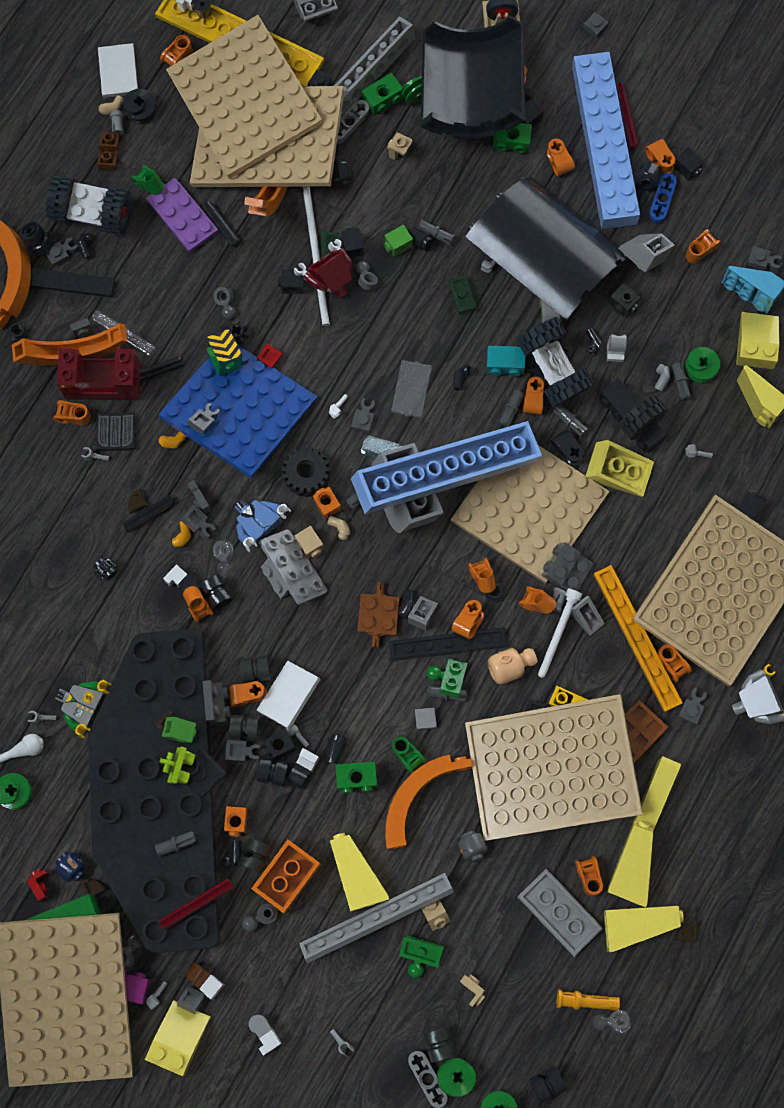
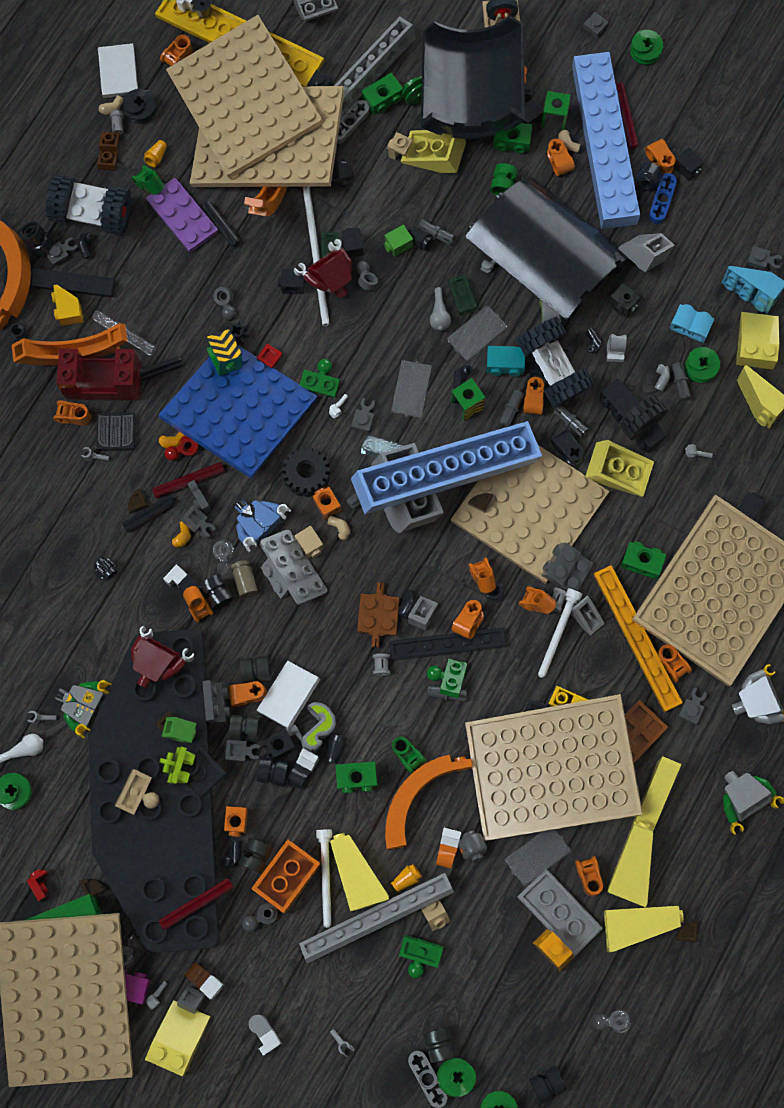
dark blue head [55,852,85,882] -> none
dark grey plate [70,318,93,338] -> none
dark grey axle [155,832,196,857] -> none
dark grey plate [187,403,220,435] -> none
light grey tile [415,708,436,730] -> none
tan bracket [460,974,485,1007] -> none
light nougat piece [488,648,537,684] -> none
light orange pin [556,989,620,1011] -> none
orange piece [685,229,721,264] -> none
none -> yellow slope [51,285,83,326]
none -> tan plate [115,769,159,815]
none -> dark red torso [131,626,194,688]
none -> light orange cone [144,140,167,167]
none -> dark red axle [152,462,225,498]
none -> red plate [165,436,198,461]
none -> dark tan piece [231,560,258,597]
none -> green plate [299,359,340,398]
none -> light grey animal [302,702,336,753]
none -> white piece [316,829,332,928]
none -> light grey bush [373,654,390,676]
none -> light orange cone [391,864,422,892]
none -> light yellow slope [401,130,466,173]
none -> light grey piece [430,287,451,331]
none -> leg [436,828,461,869]
none -> clear piece [447,305,508,361]
none -> green piece [450,378,486,421]
none -> dark brown tile [468,493,493,513]
none -> green wheel [490,163,518,196]
none -> clear piece [504,830,572,886]
none -> light orange torso [533,929,574,972]
none -> green piece [541,91,571,130]
none -> tan arm [558,130,581,153]
none -> green brick [620,541,667,580]
none -> green piece [631,30,663,65]
none -> medium azure brick [670,304,714,343]
none -> light grey torso [723,771,784,835]

